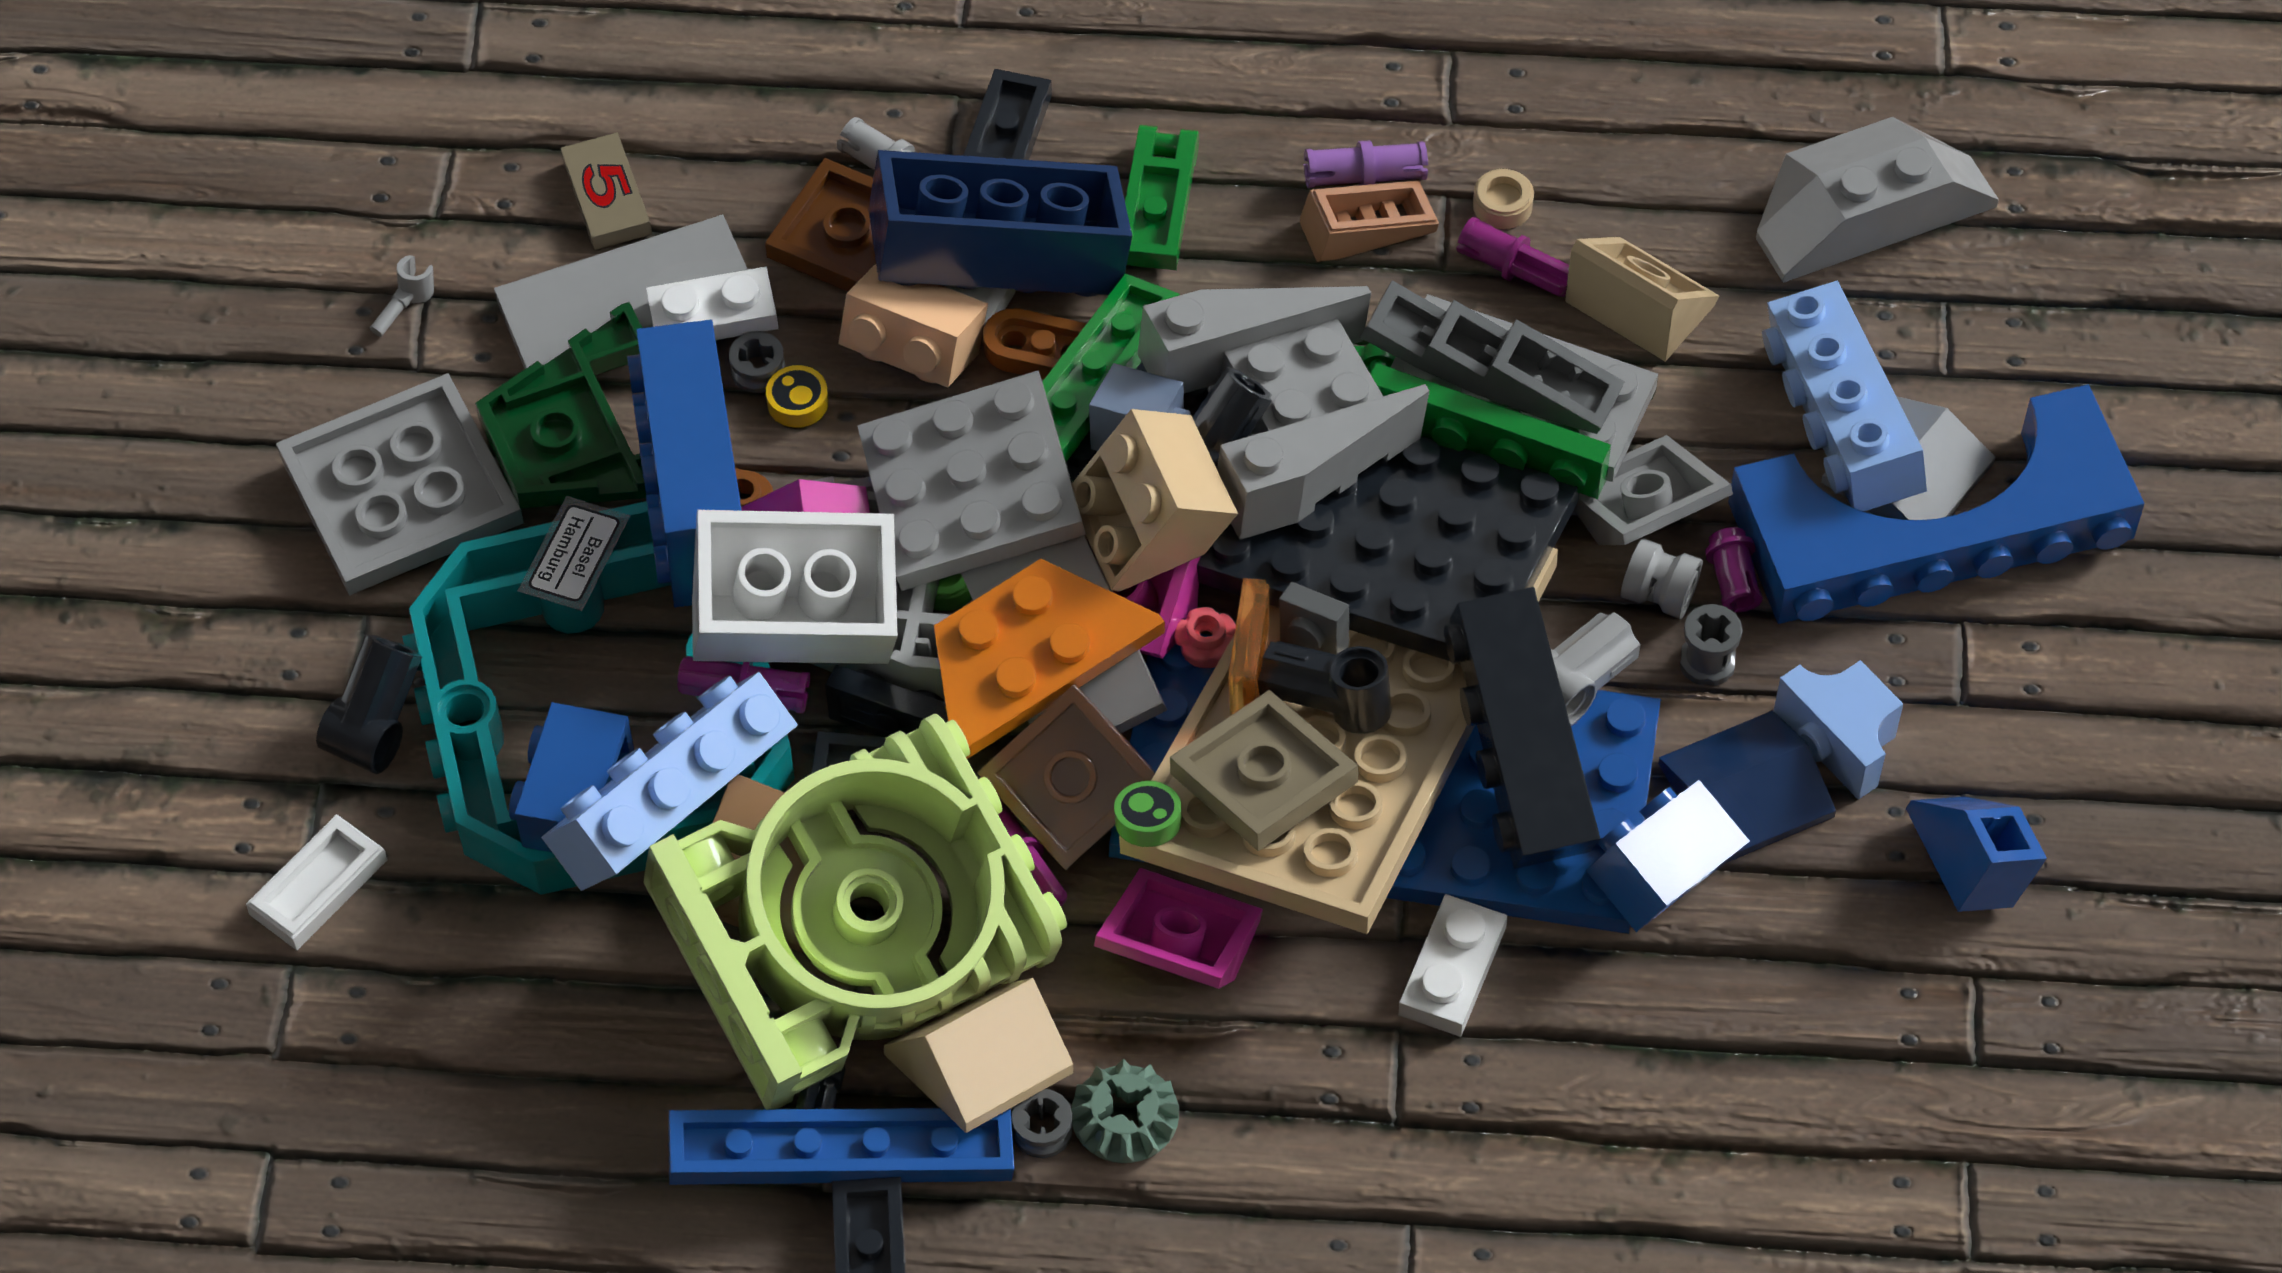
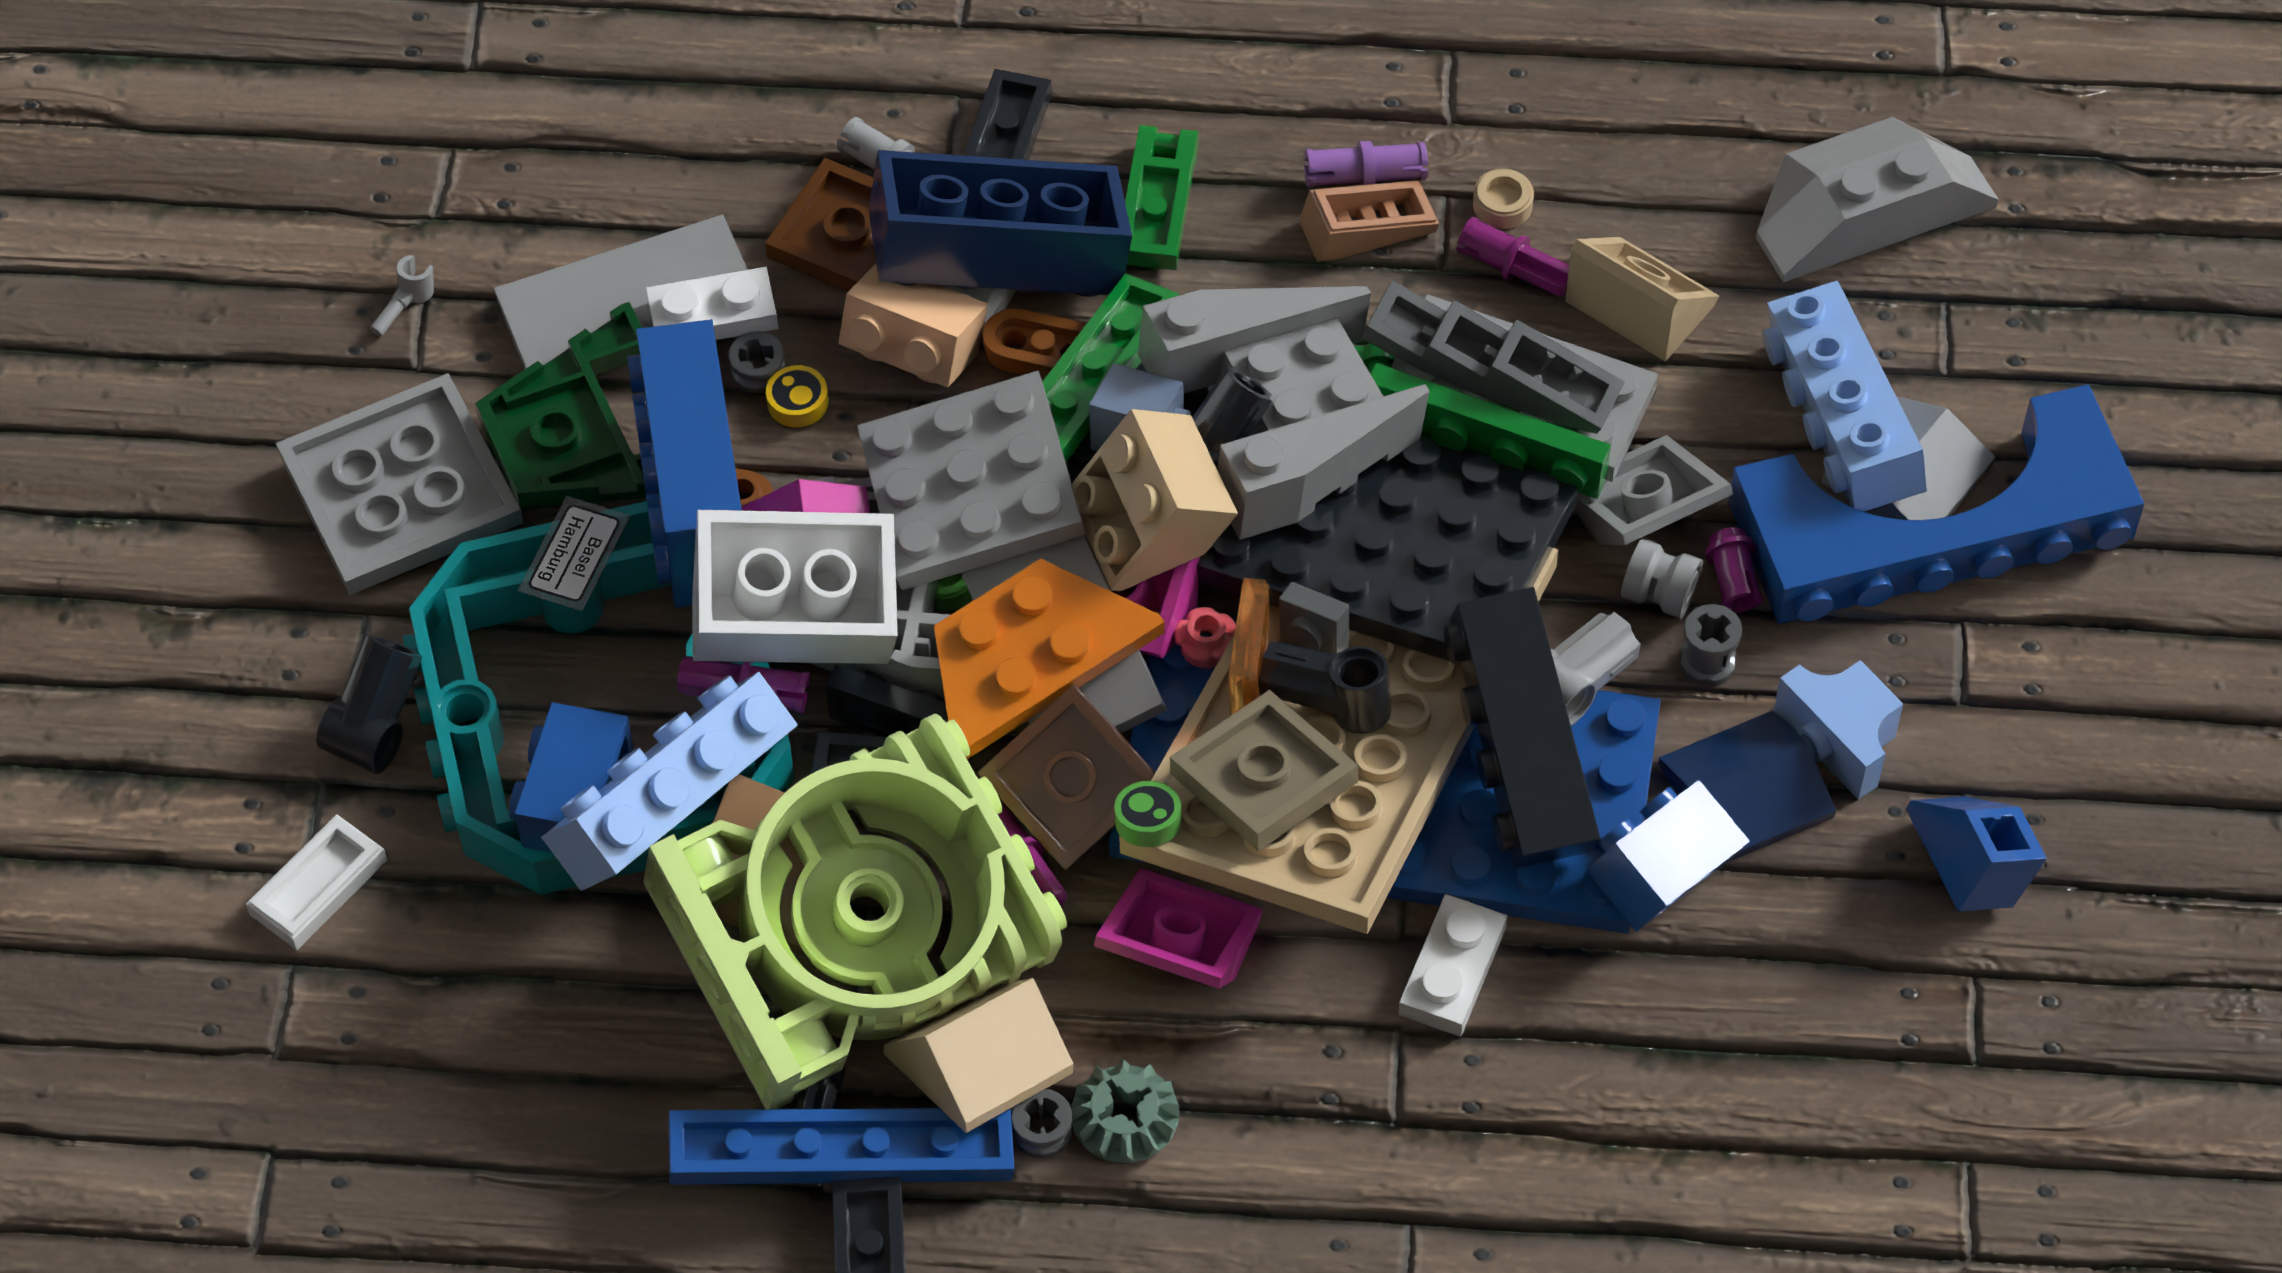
dark tan tile [561,132,652,250] -> none

